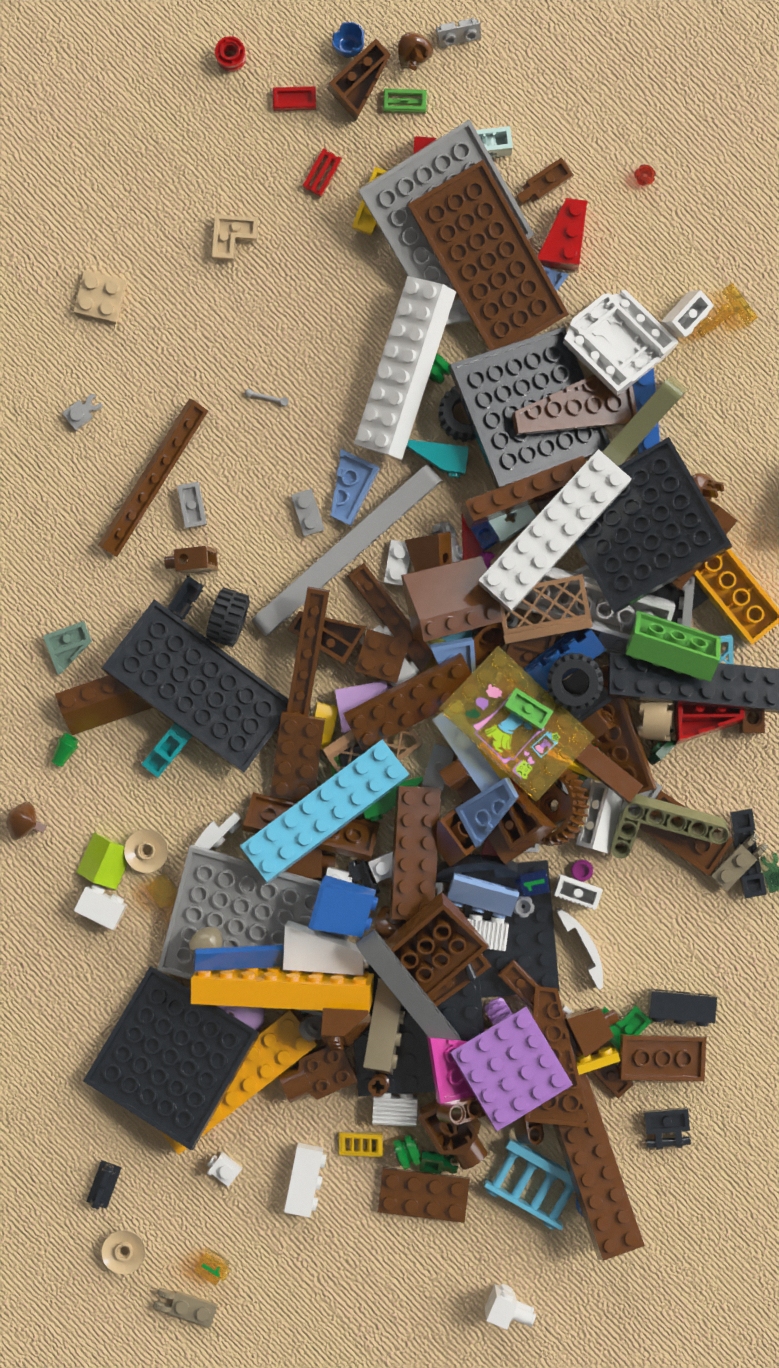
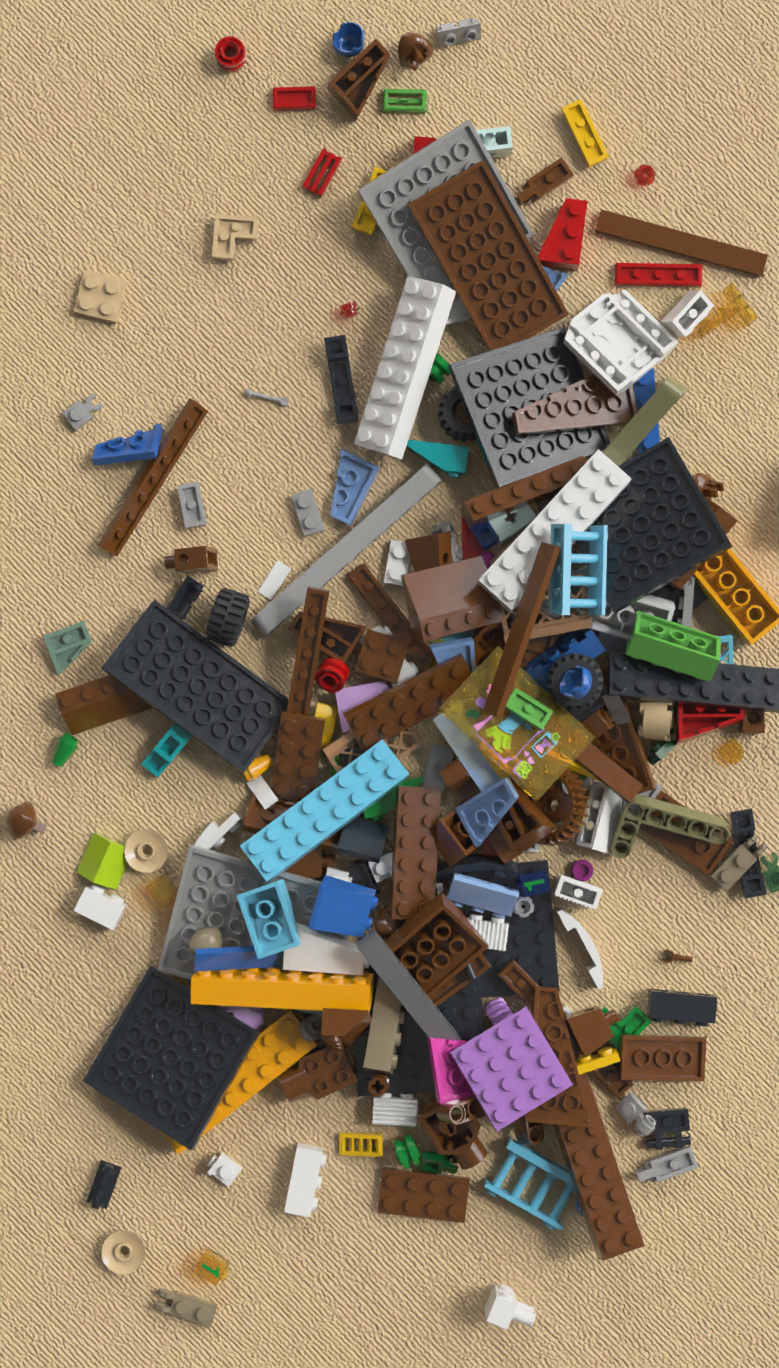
none -> blue wing [92,423,163,465]
none -> medium azure slope [236,879,301,959]
none -> light orange cone [243,754,273,782]
none -> white sticker [246,775,278,810]
none -> white sticker [258,560,291,600]
none -> red wheel [315,658,349,693]
none -> black slope [324,335,359,424]
none -> black tile [337,817,389,863]
none -> clear red plate [339,301,360,319]
none -> reddish brown tile [482,542,561,719]
none -> medium azure fence [549,524,608,615]
none -> blue hair [559,666,593,700]
none -> yellow plate [561,99,609,168]
none -> reddish brown tile [595,209,768,277]
none -> flat silver sticker [602,692,632,725]
none -> red tile [615,263,702,287]
none -> light grey plate [616,1092,656,1137]
none -> light grey hinge [635,1145,698,1183]
none -> reddish brown hand [662,949,693,963]
none -> clear yellow tile [717,738,744,764]

